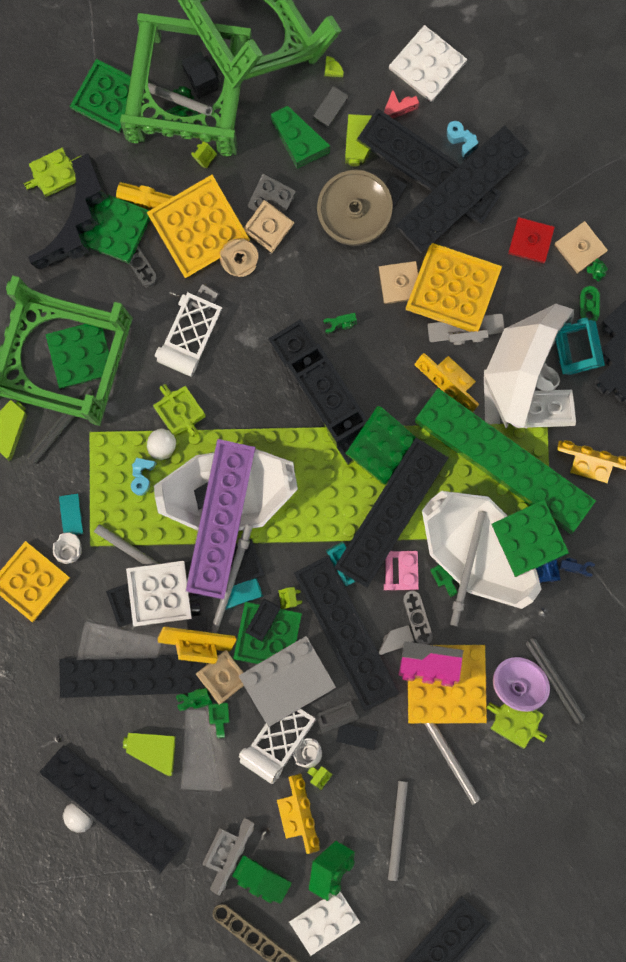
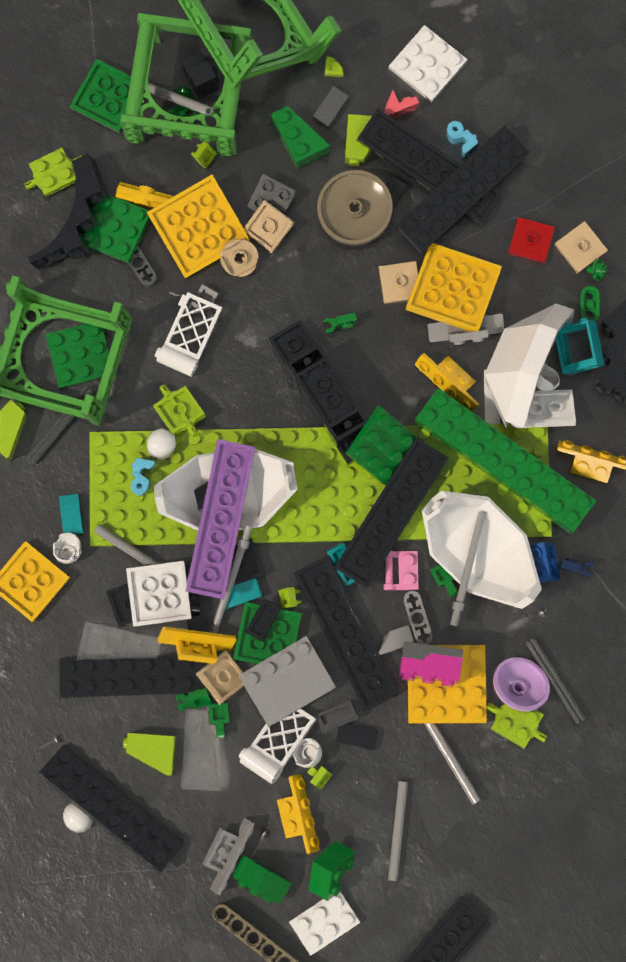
green plate [491,500,569,578] -> none

